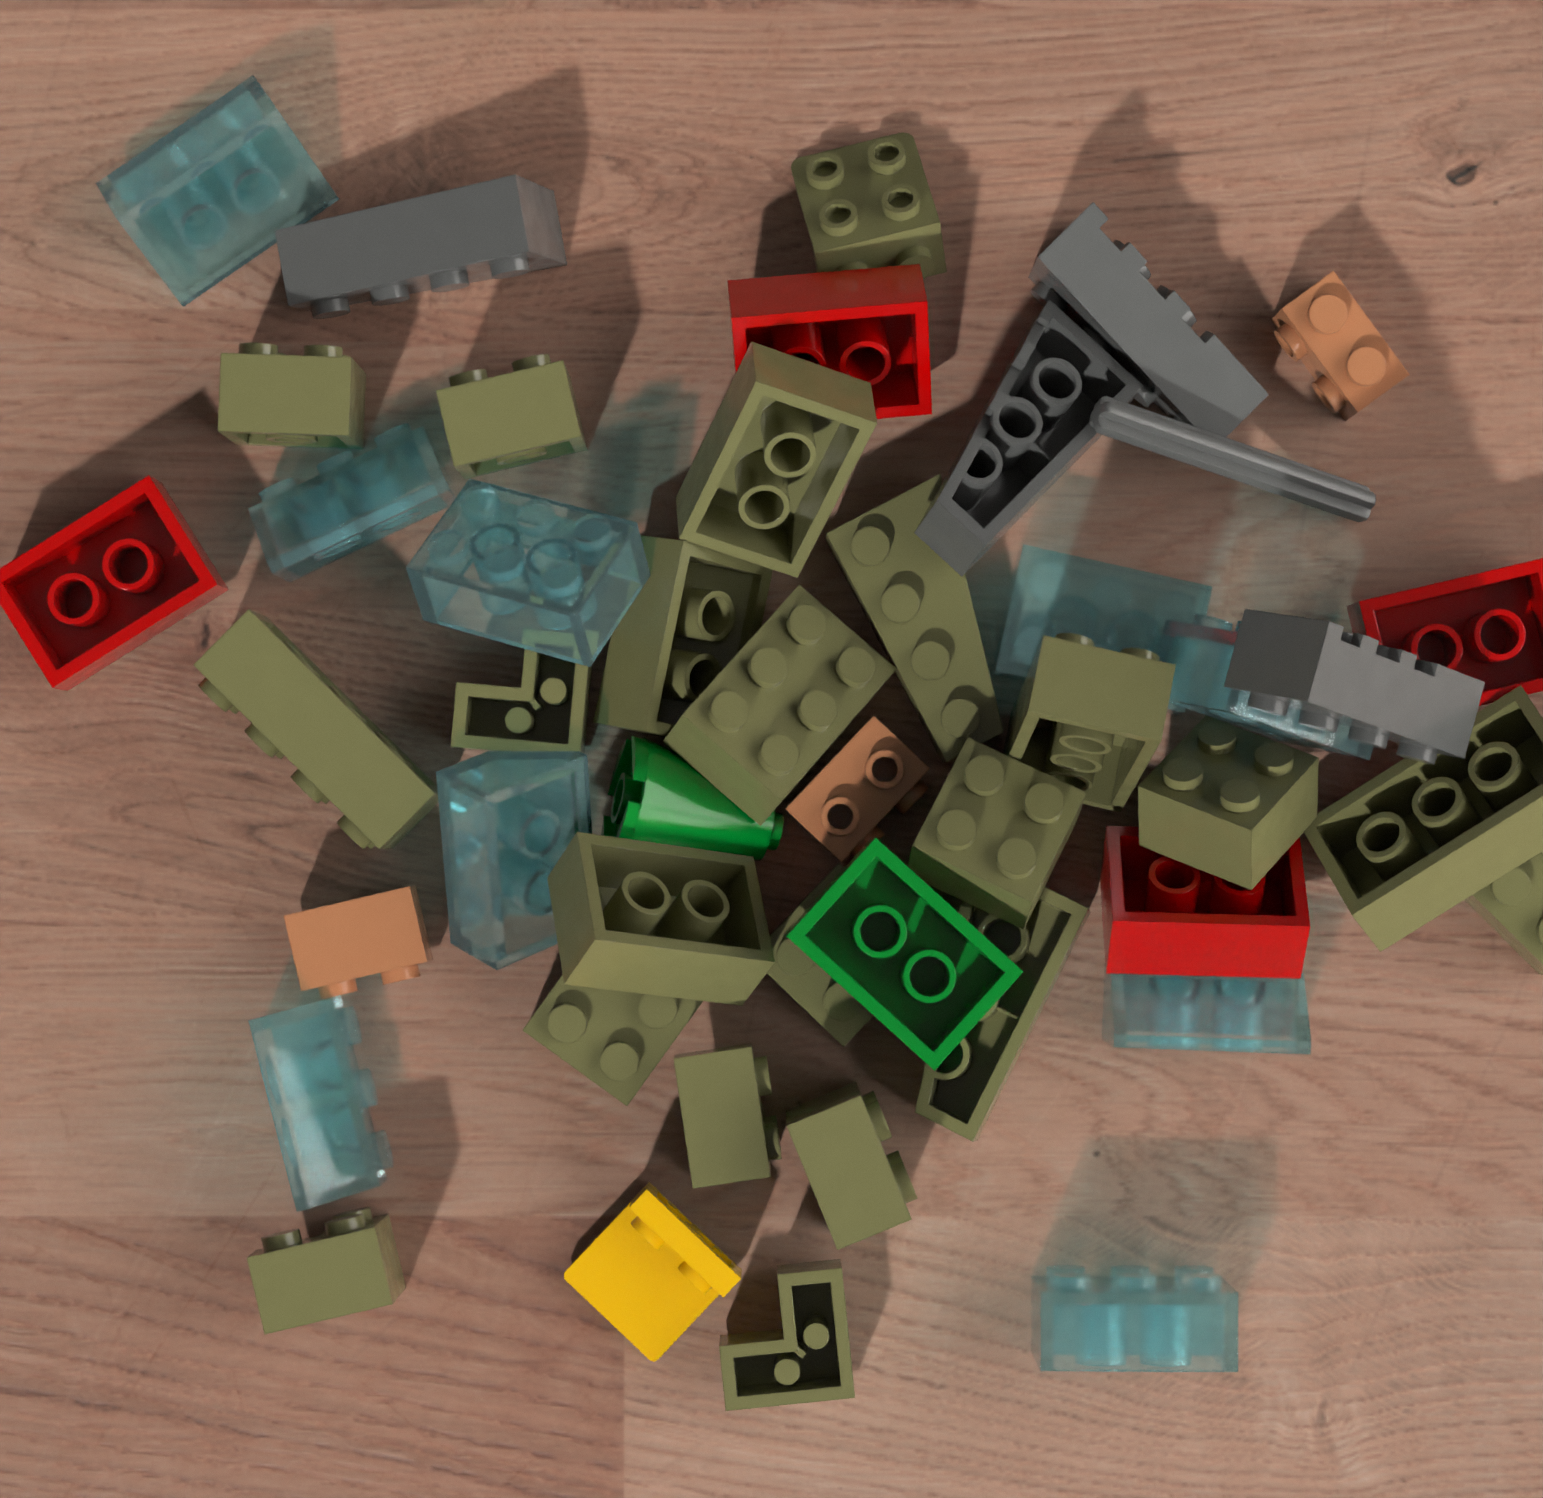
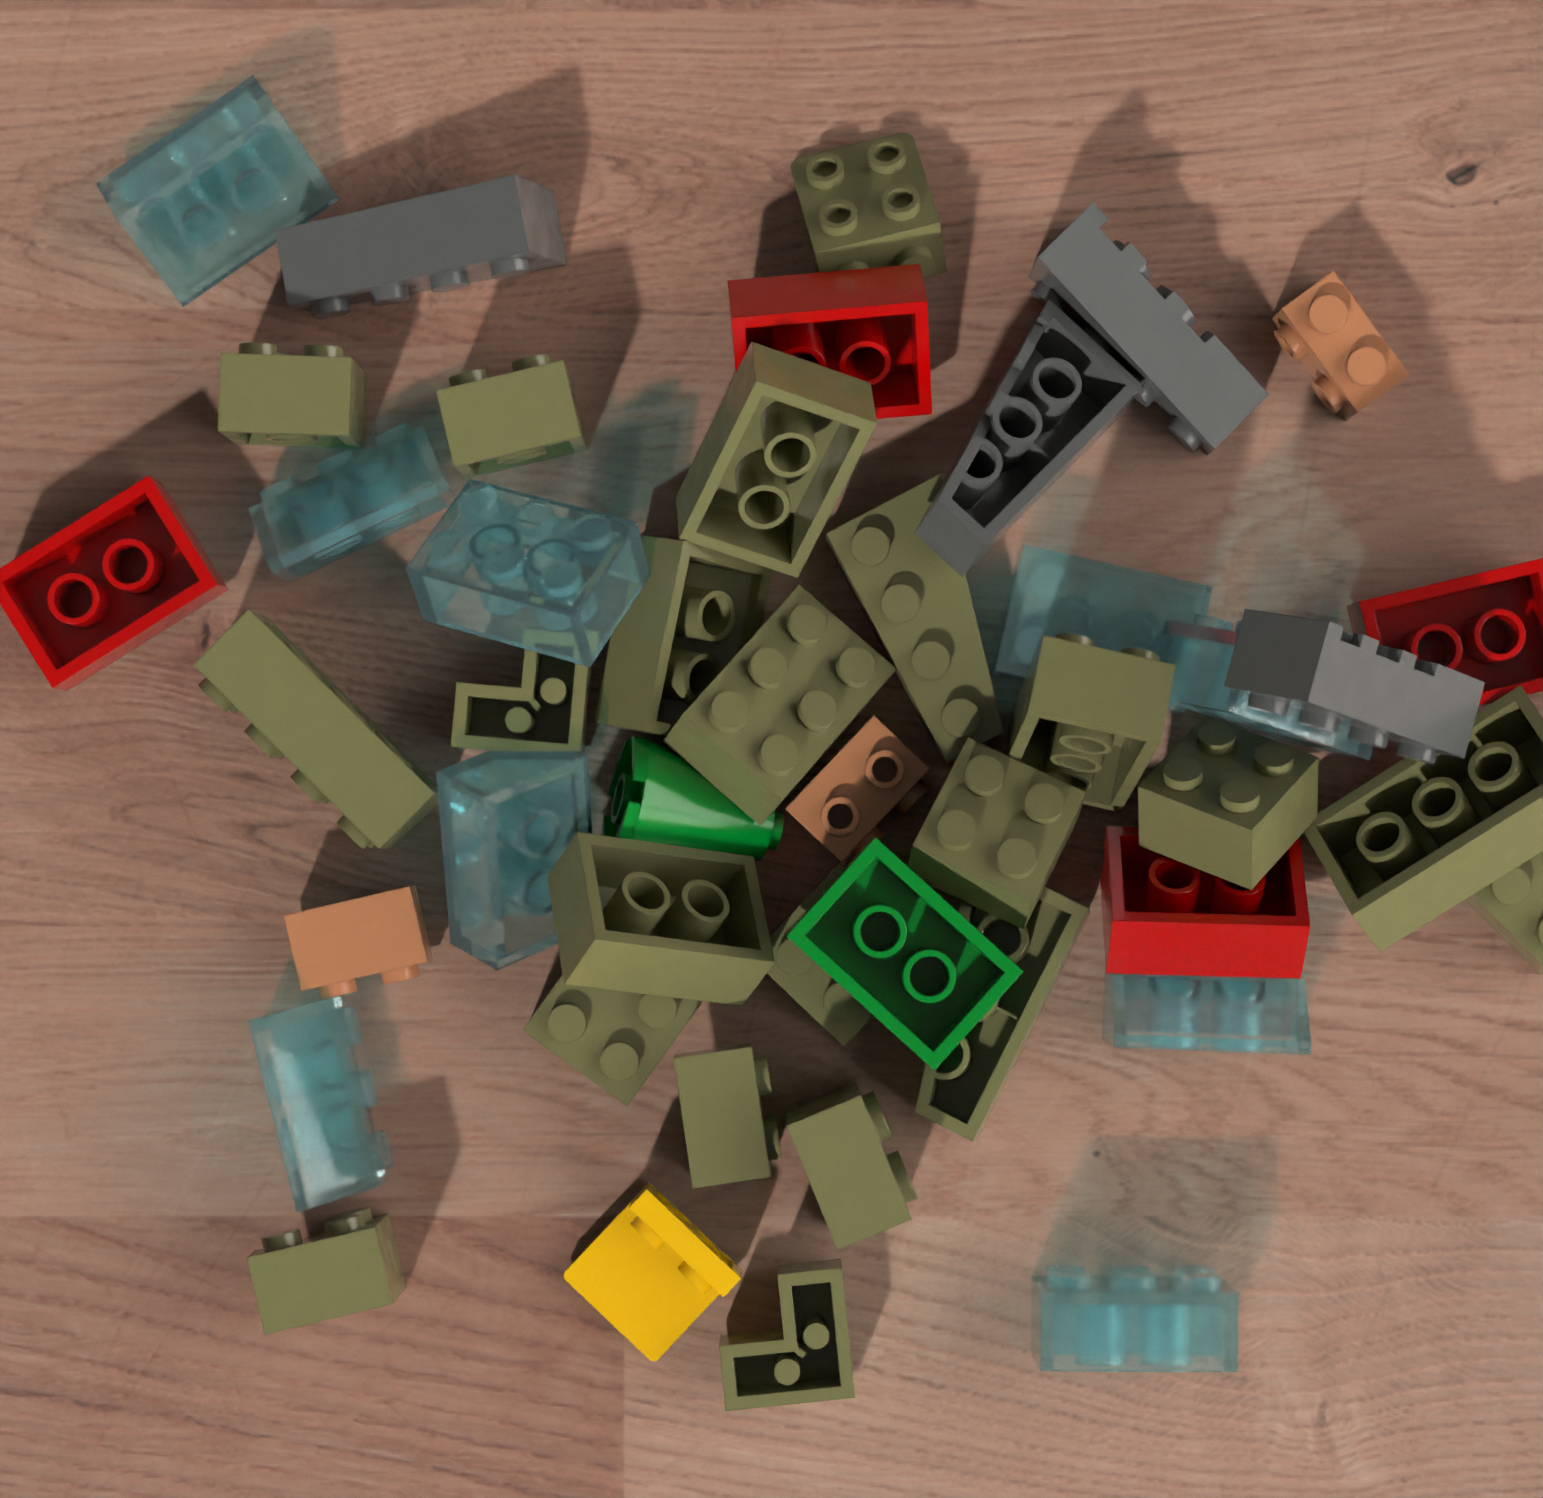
dark grey axle [1089,396,1376,523] -> none

